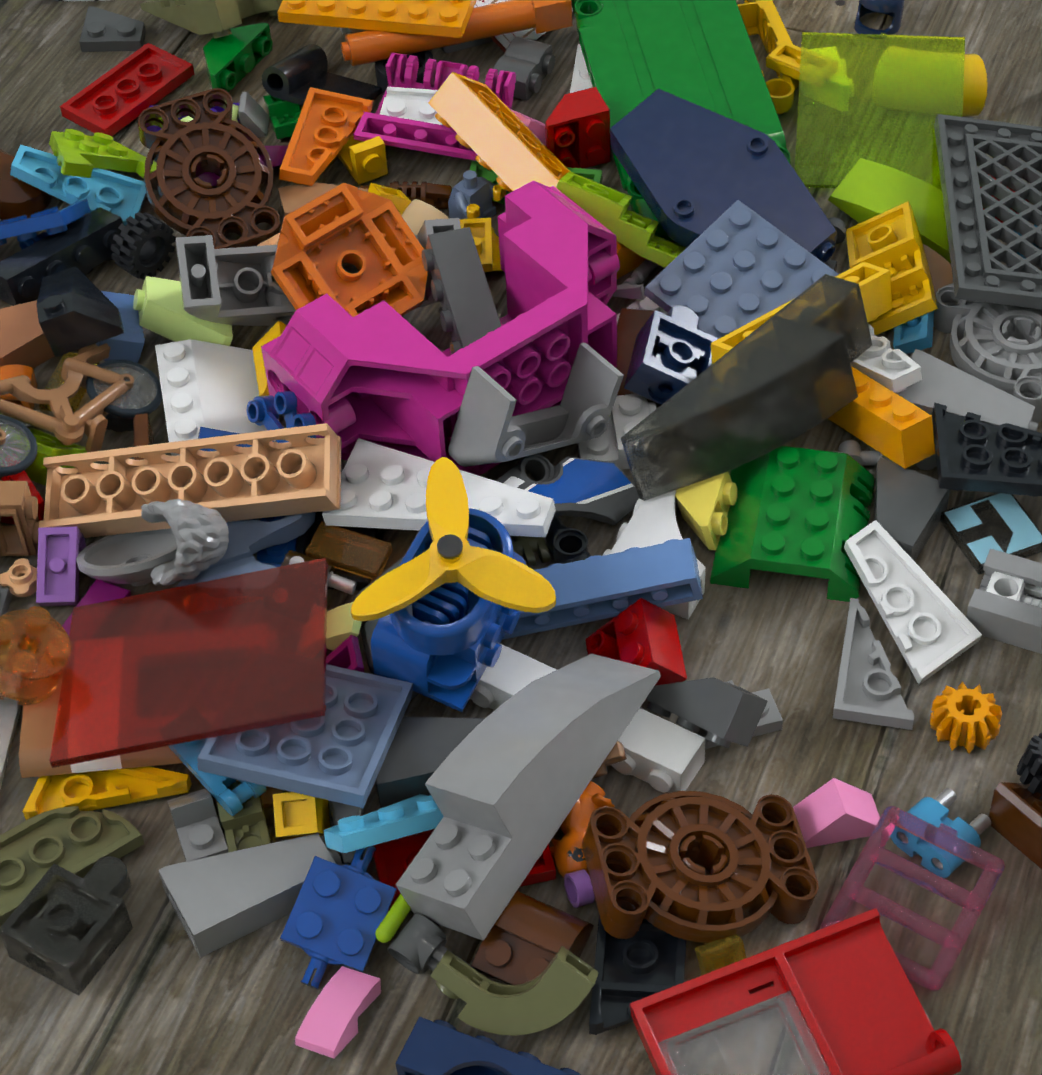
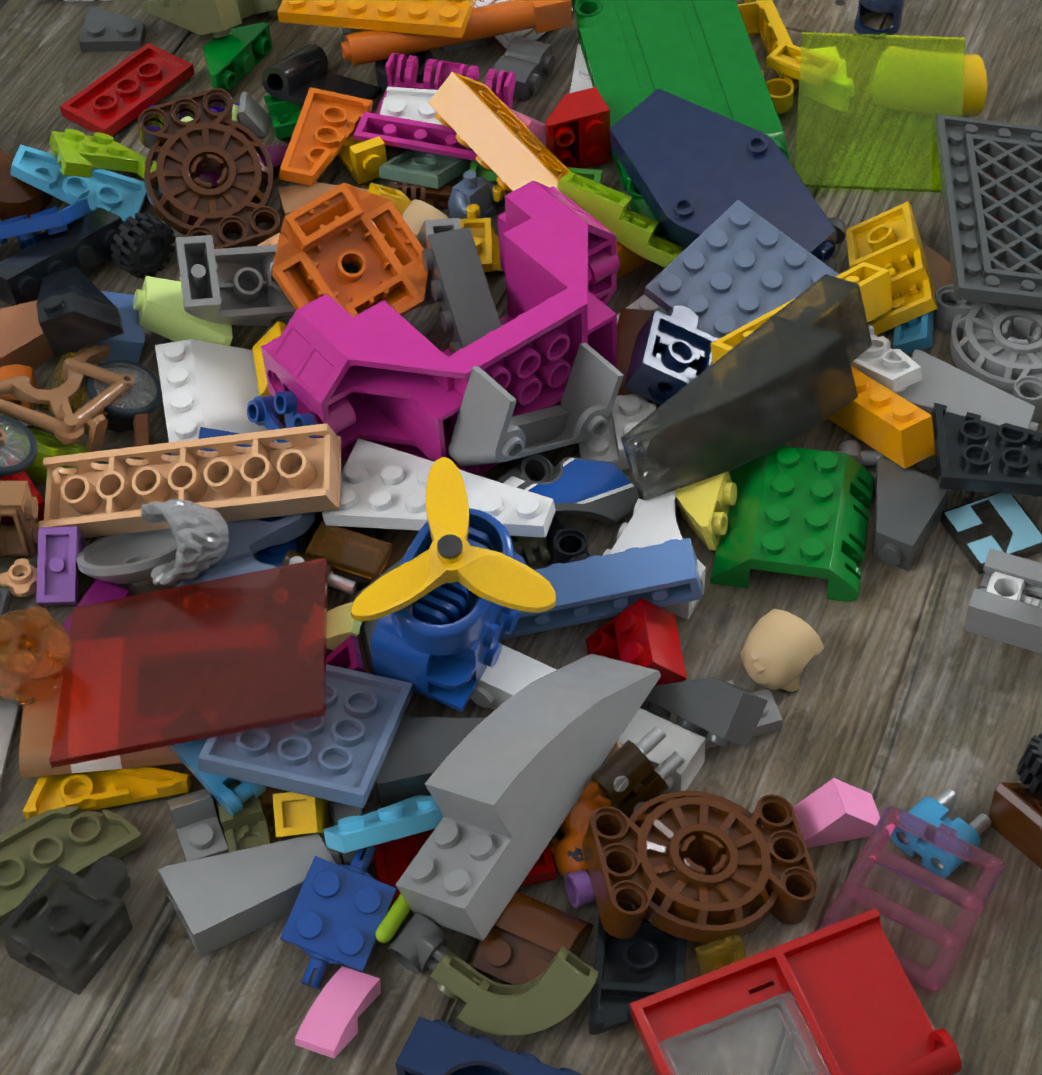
light grey piece [612,259,658,300] -> none
lime slope [828,158,951,263] -> none
light grey wing [833,598,914,730] -> none
white wing [844,520,982,685] -> none
light orange gear [930,681,1002,754] -> none
none -> sand green tile [379,149,469,189]
none -> dark brown piece [591,726,685,818]
none -> tan piece [740,609,825,692]

